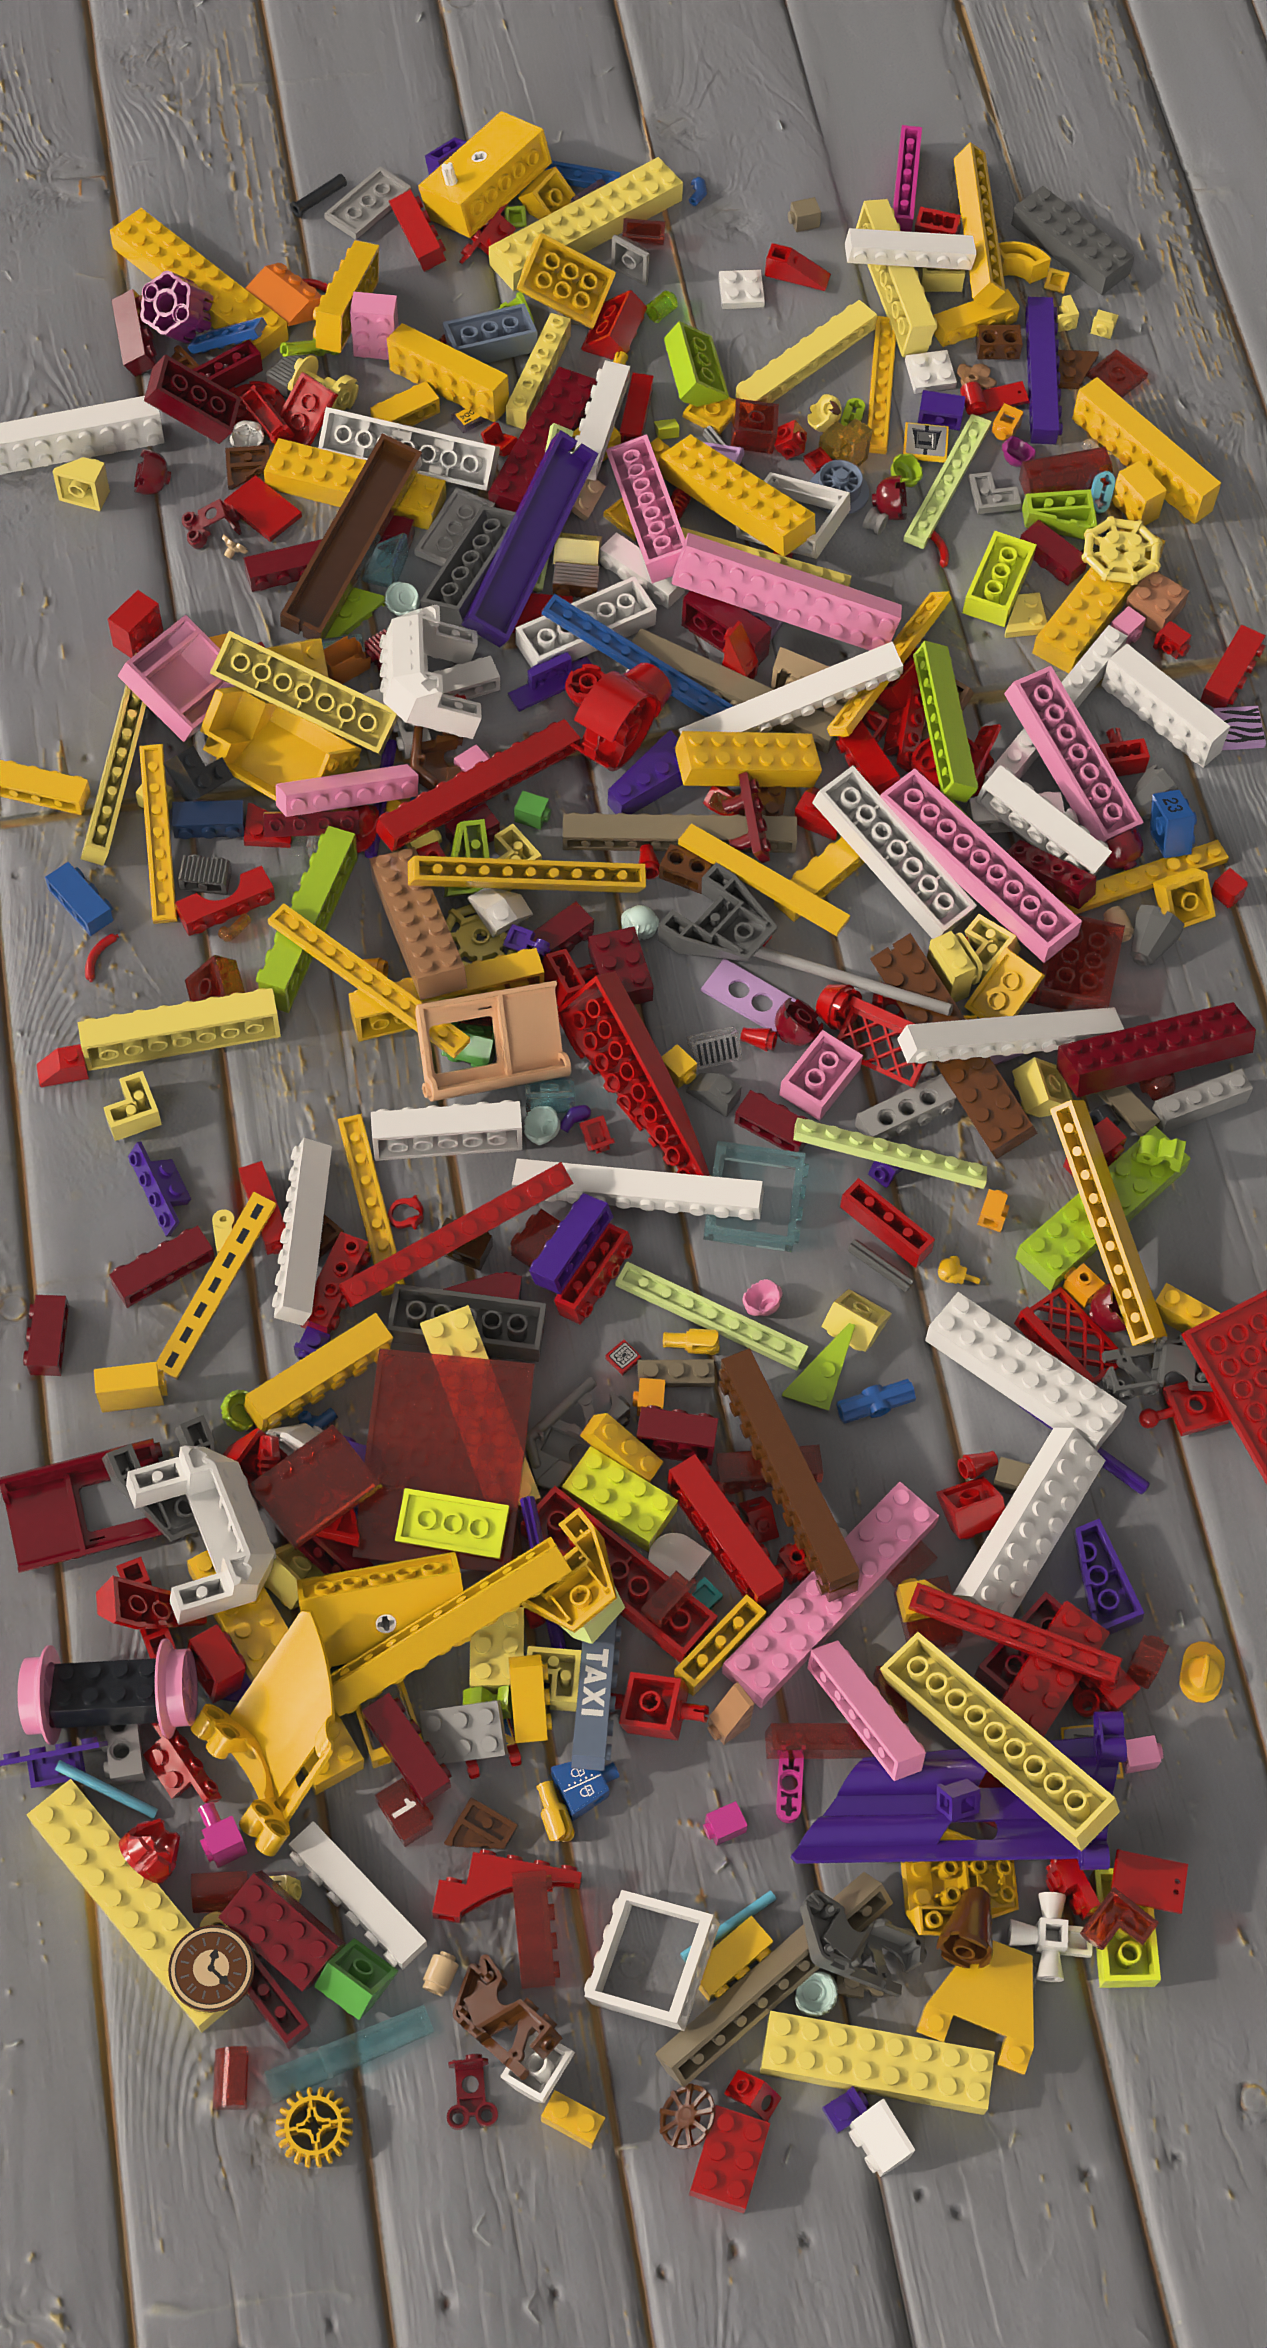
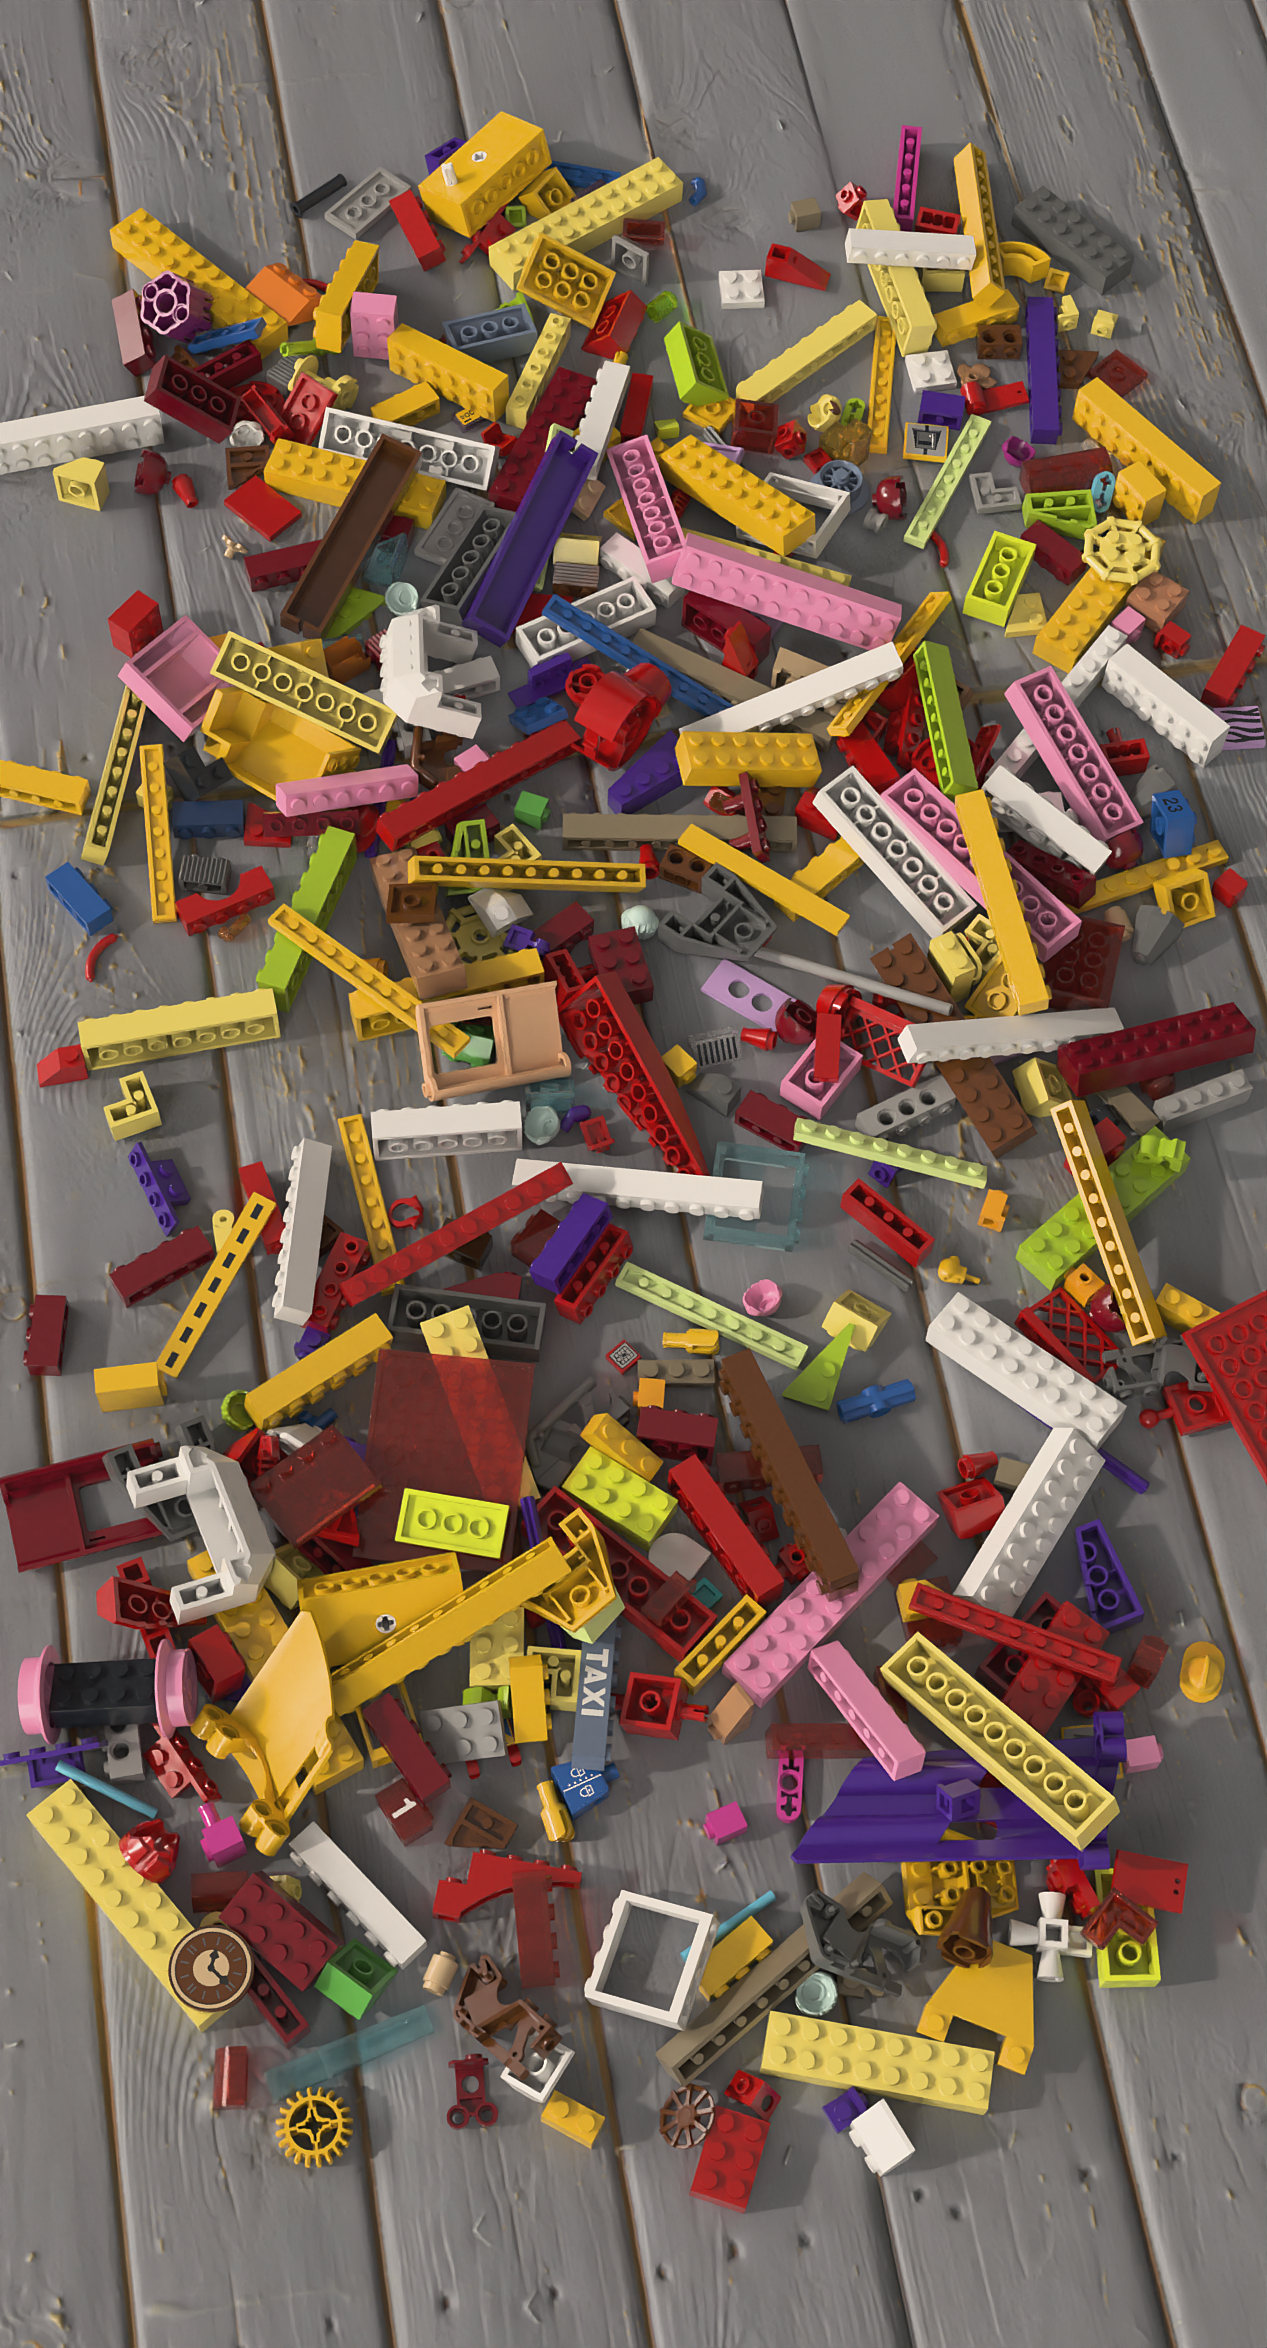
dark red piece [182,499,242,549] -> none
clear red slope [185,955,245,1002] -> none
lime hair [890,454,923,487] -> none
light orange brick [991,403,1024,440] -> none
none -> red cone [172,474,199,508]
none -> reddish brown plate [386,882,438,924]
none -> blue plate [508,697,568,735]
none -> red tile [813,1013,842,1083]
none -> red brick [835,182,868,221]
none -> yellow brick [955,789,1052,1016]

